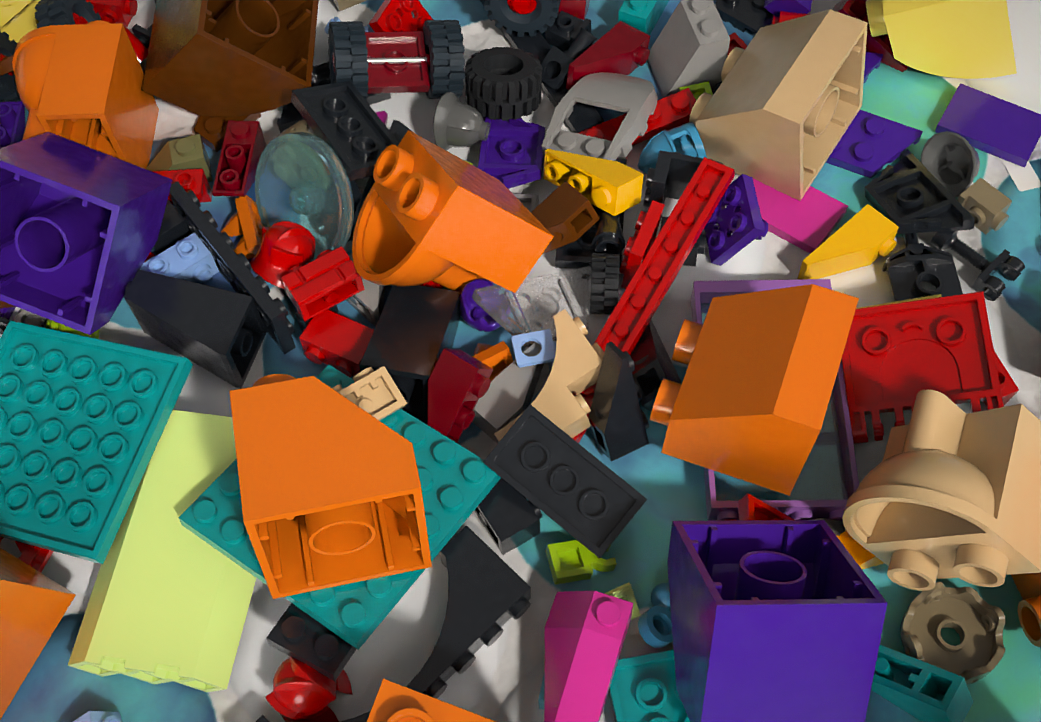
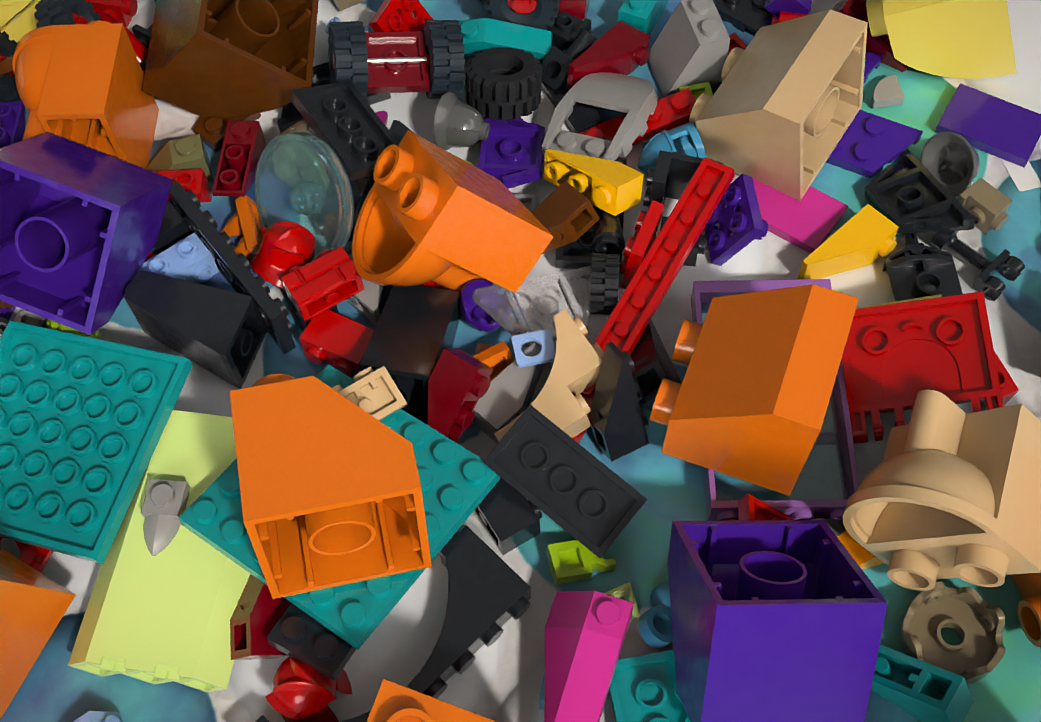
none -> light grey plate [141,478,190,556]
none -> dark red slope [230,574,291,660]
none -> teal slope [459,18,552,67]
none -> light grey tile [871,75,905,109]

